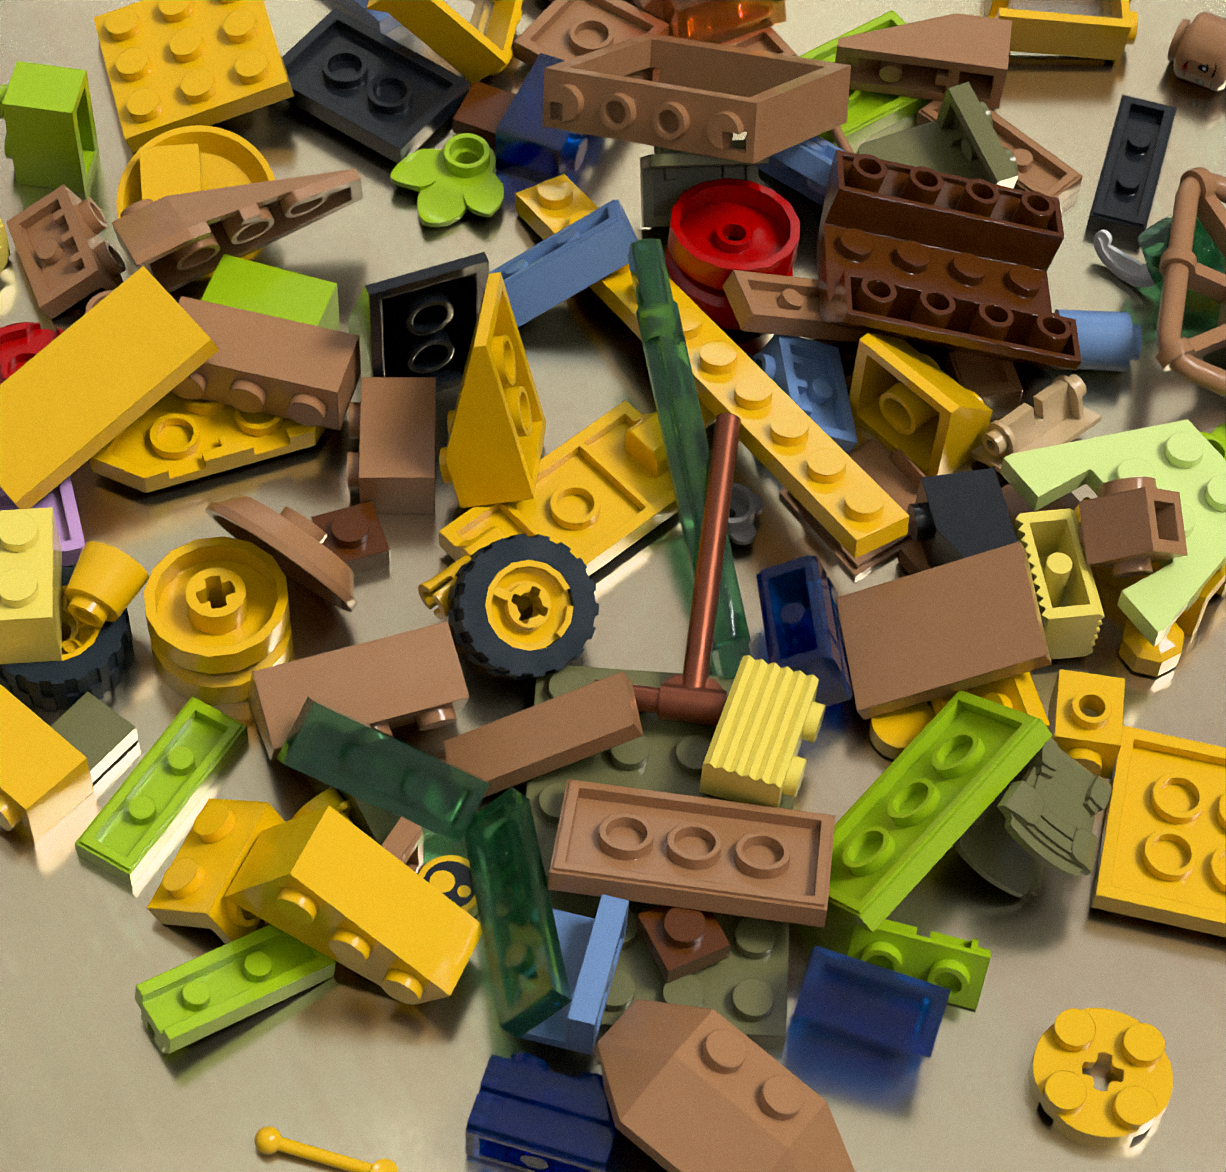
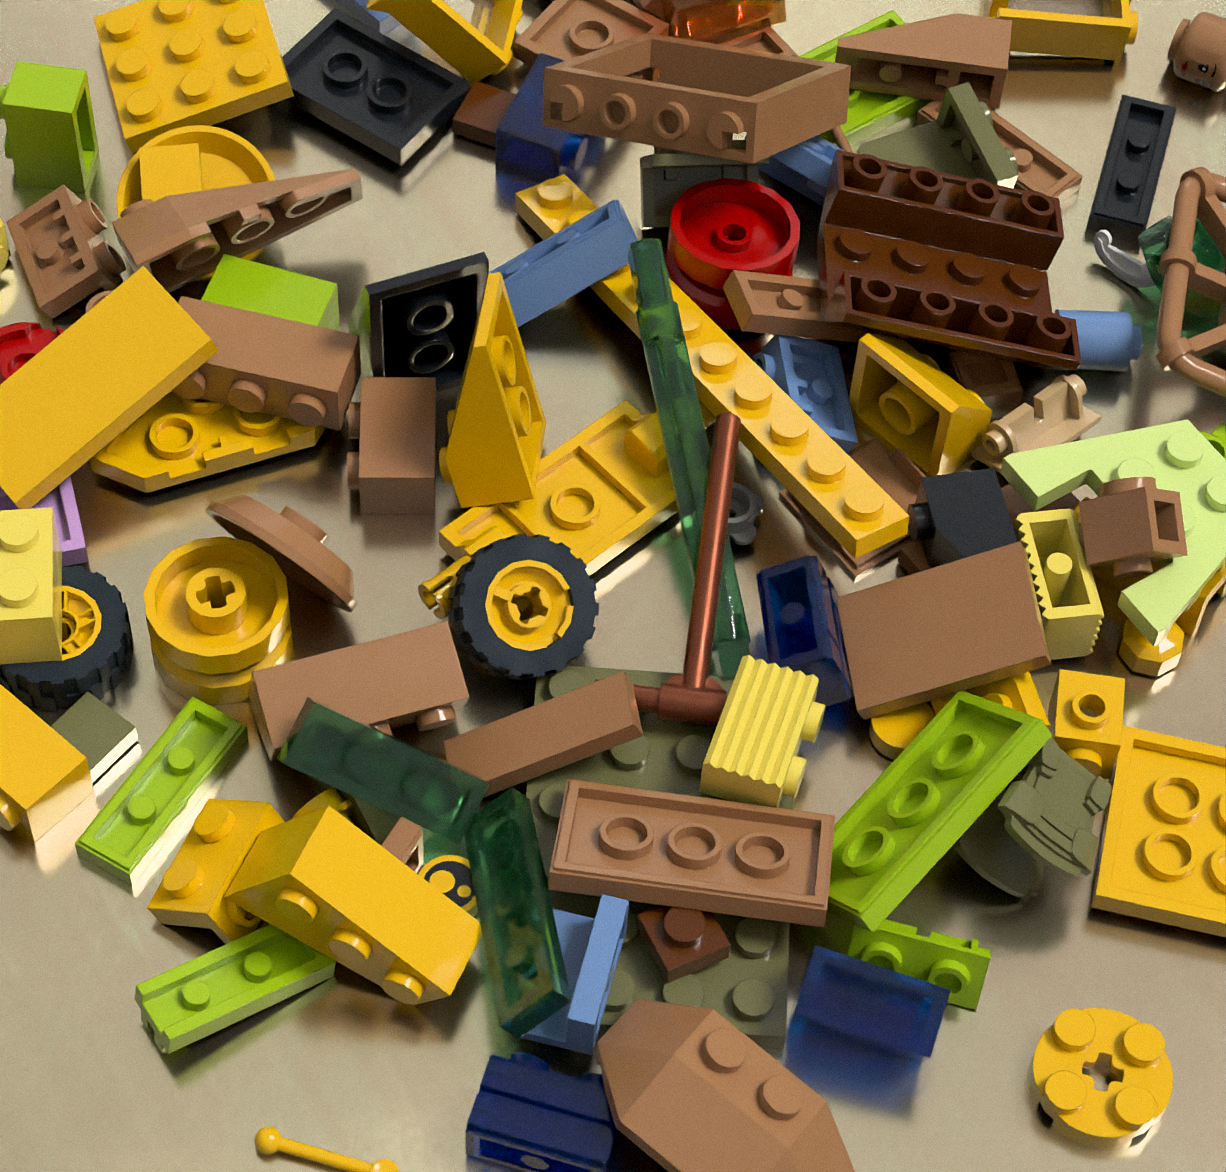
yellow hat [65,541,149,627] -> none
reddish brown plate [311,501,391,574] -> none
lime plate [390,133,504,227] -> none

